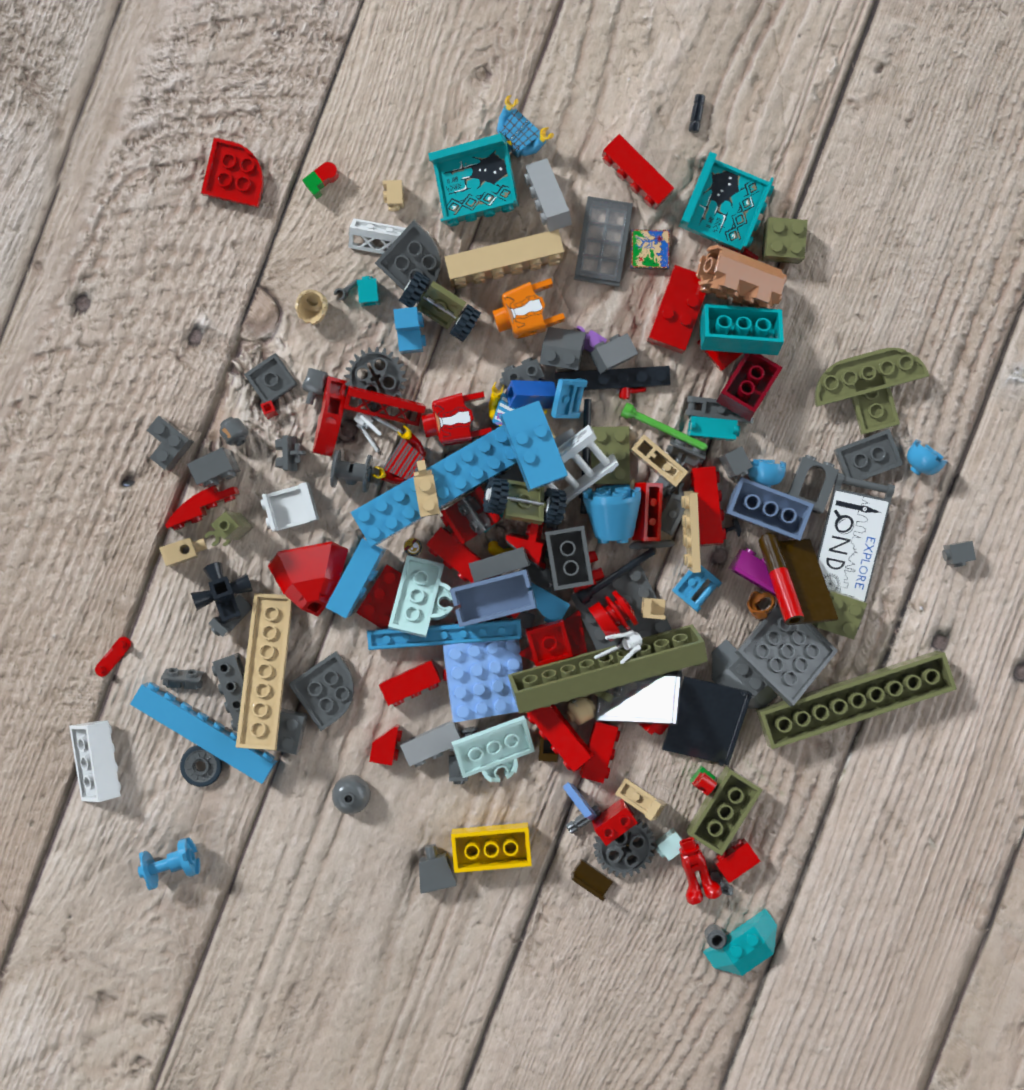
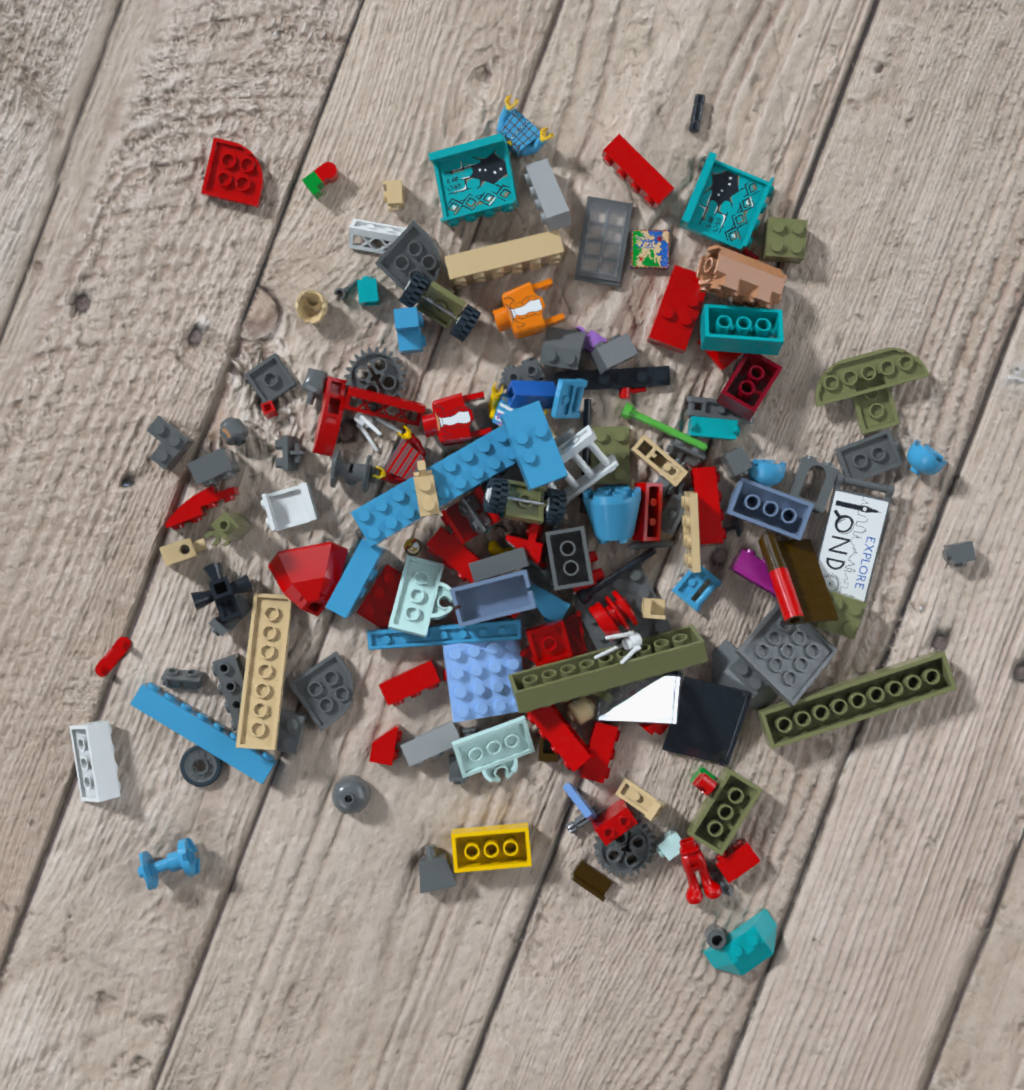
dark orange piece [747,591,776,620] -> none

